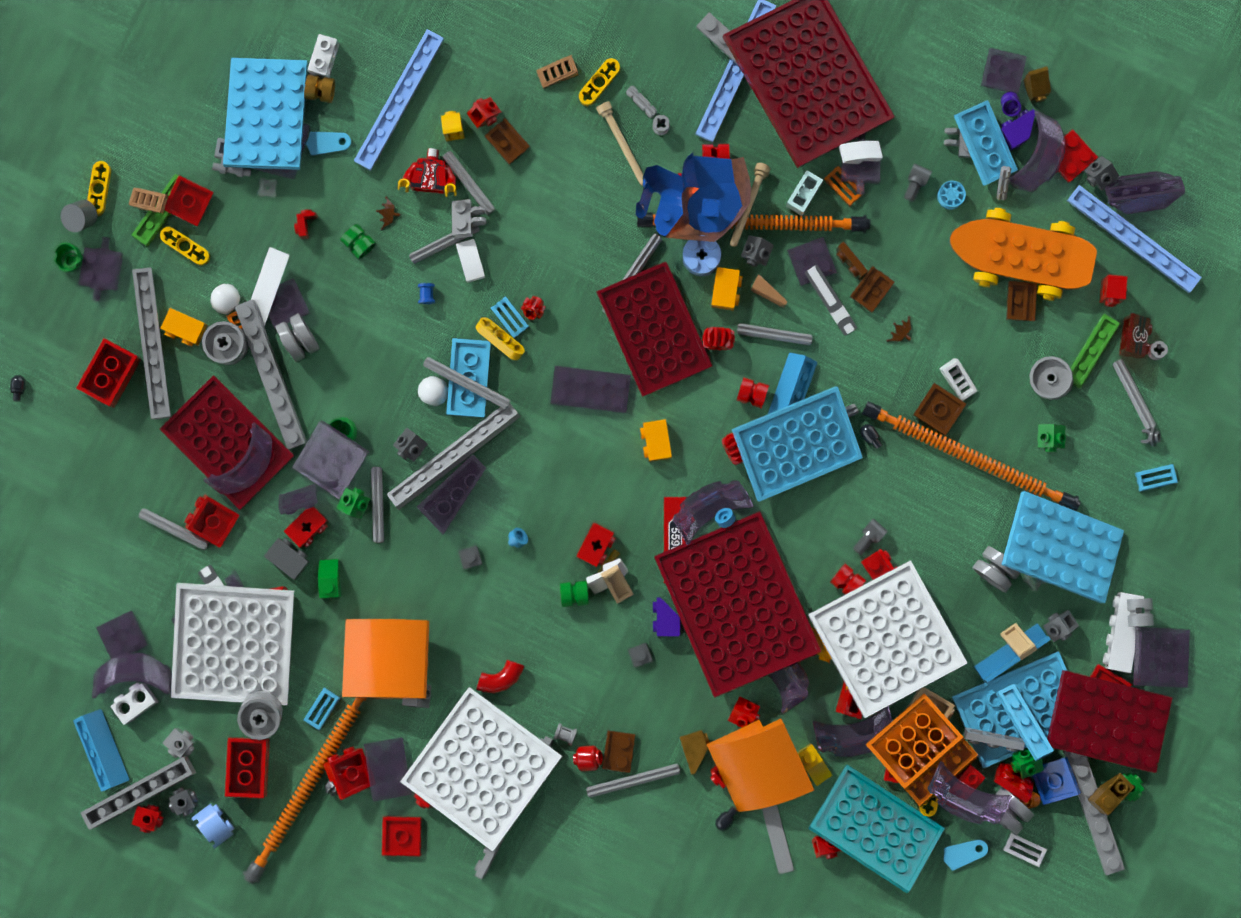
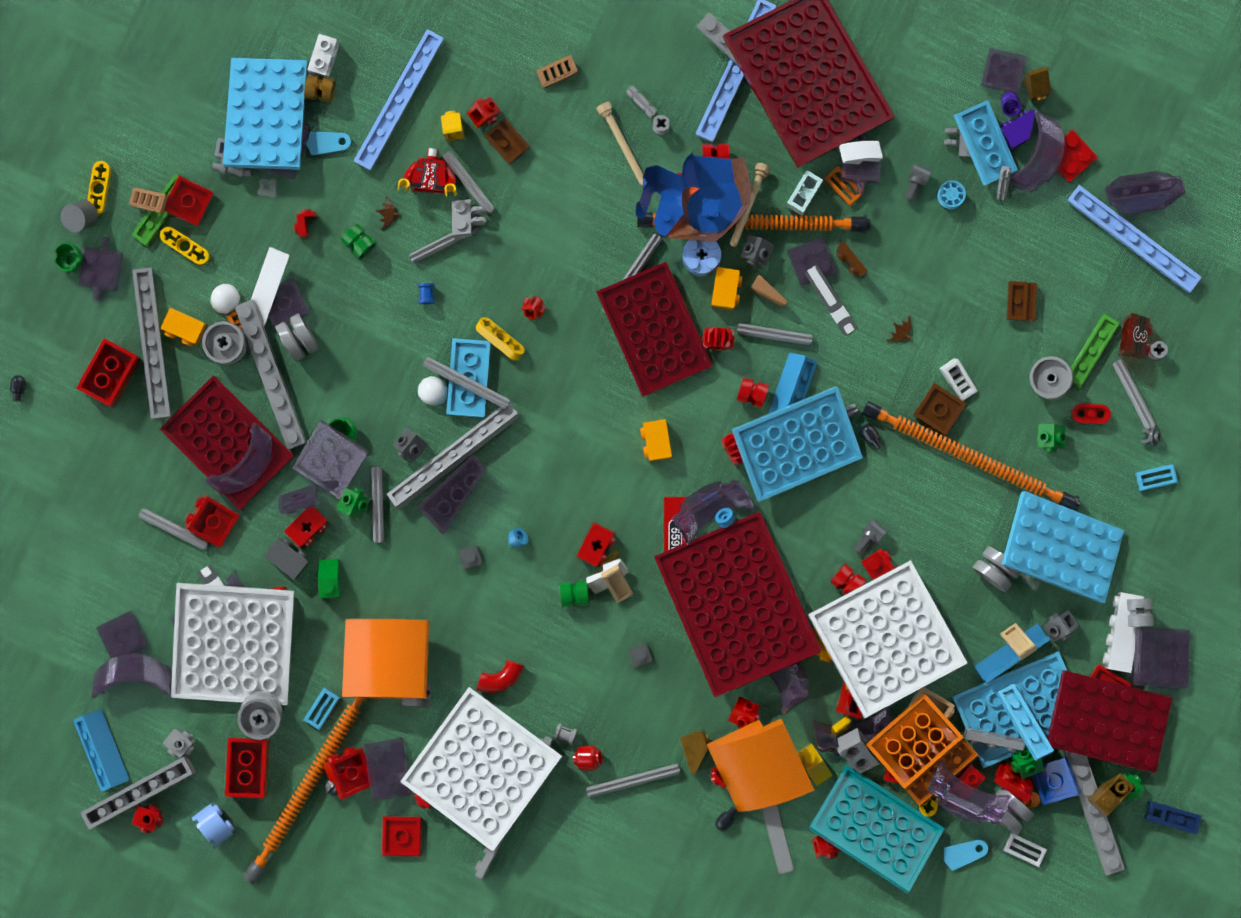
white brick [110,683,159,725] -> none
dark grey brick [169,787,199,817] -> none
white slope [456,239,485,283] -> none
medium azure tile [491,296,529,338] -> none
clear purple plate [550,366,631,413] -> none
yellow beam [579,58,620,106] -> none
reddish brown plate [602,730,635,773] -> none
dark purple slope [653,597,680,636] -> none
reddish brown plate [850,266,895,313] -> none
orange piece [950,208,1097,301] -> none
dark grey brick [1084,156,1119,190] -> none
red brick [1100,275,1128,307] -> none
none -> yellow tile [831,716,851,737]
none -> light grey brick [837,728,879,774]
none -> red plate [1071,404,1111,424]
none -> dark blue plate [1143,800,1202,834]

